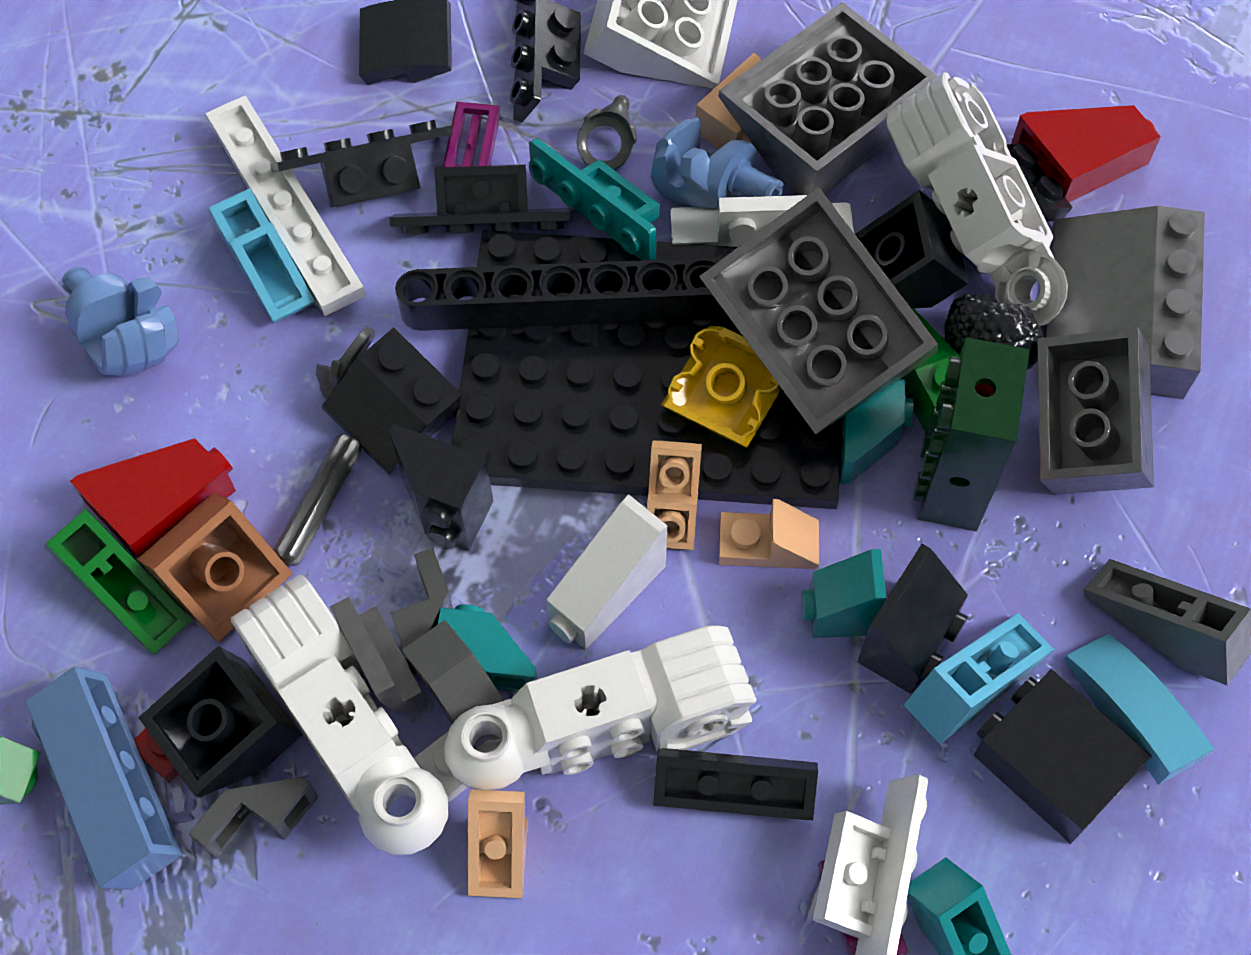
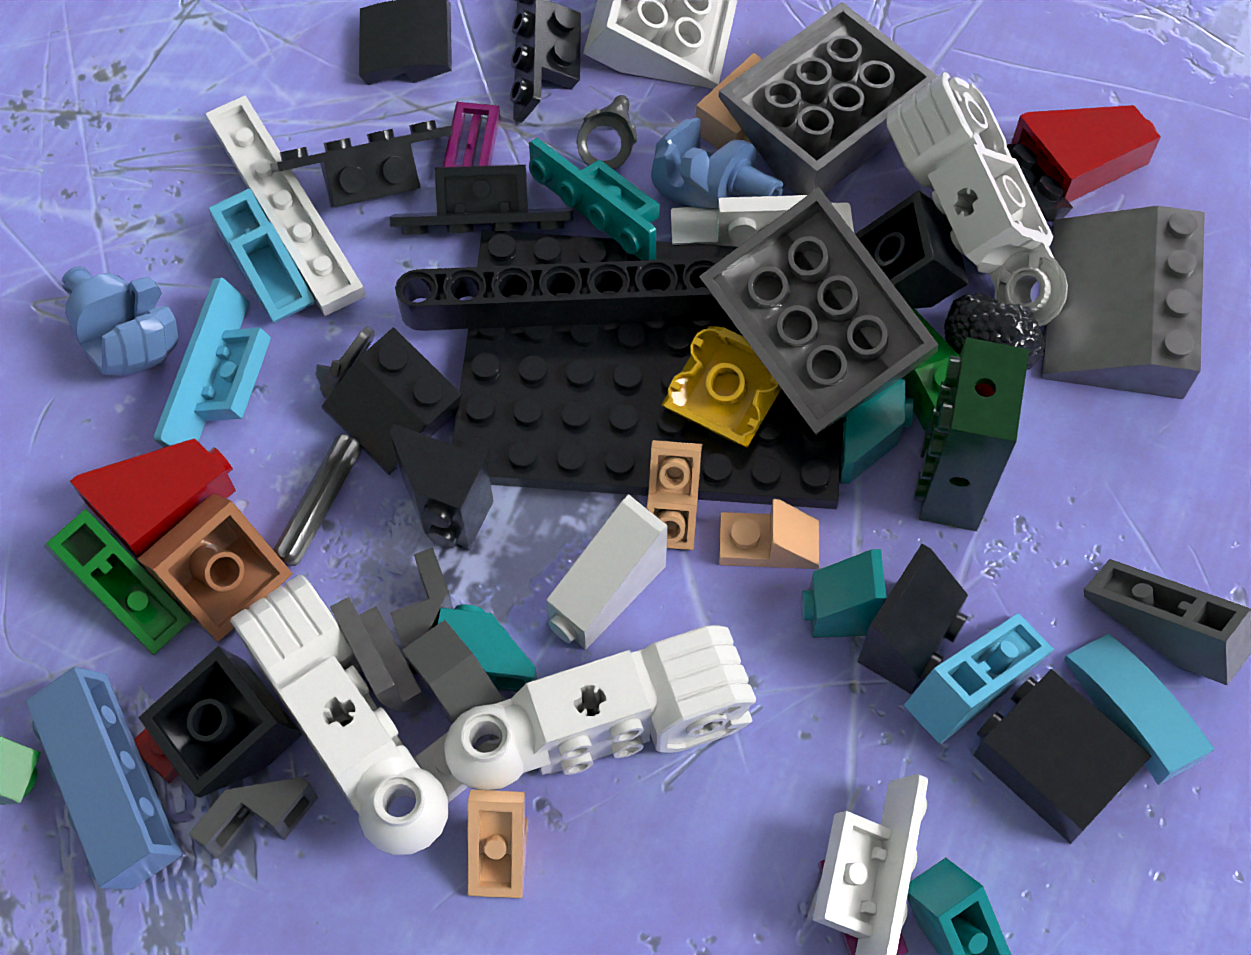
black plate [653,748,818,821] -> none
flat silver brick [1038,327,1154,495] -> none
none -> medium azure bracket [154,278,271,448]

